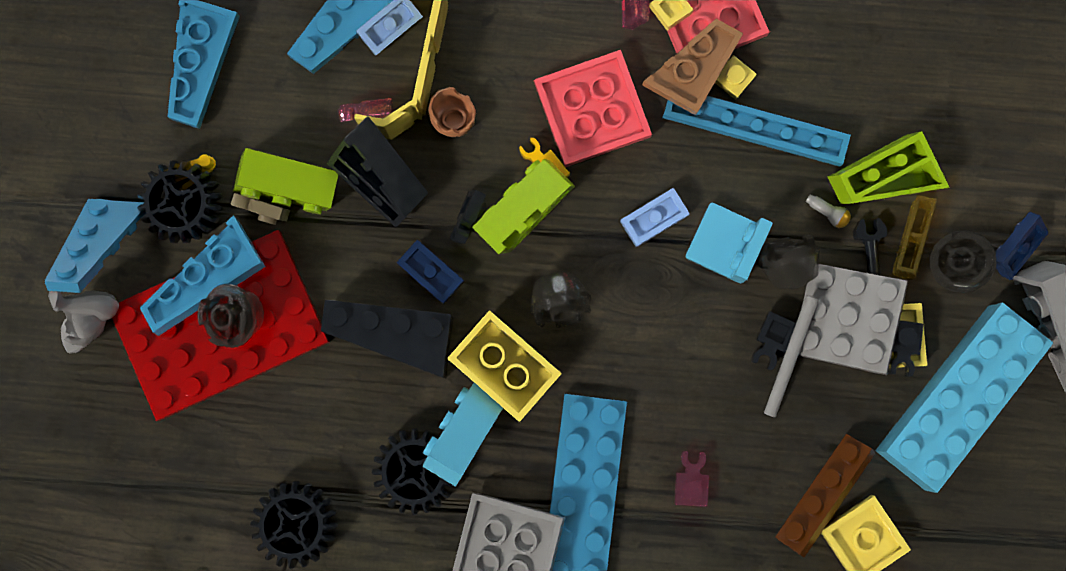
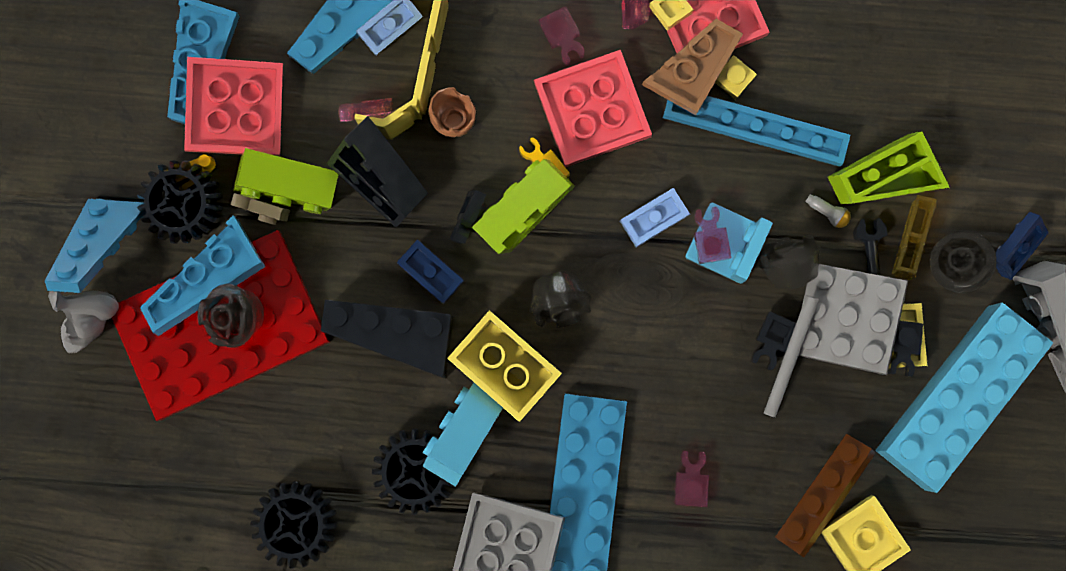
none -> coral plate [184,57,283,156]
none -> clear pink plate [539,6,585,65]
none -> plate [694,207,732,264]

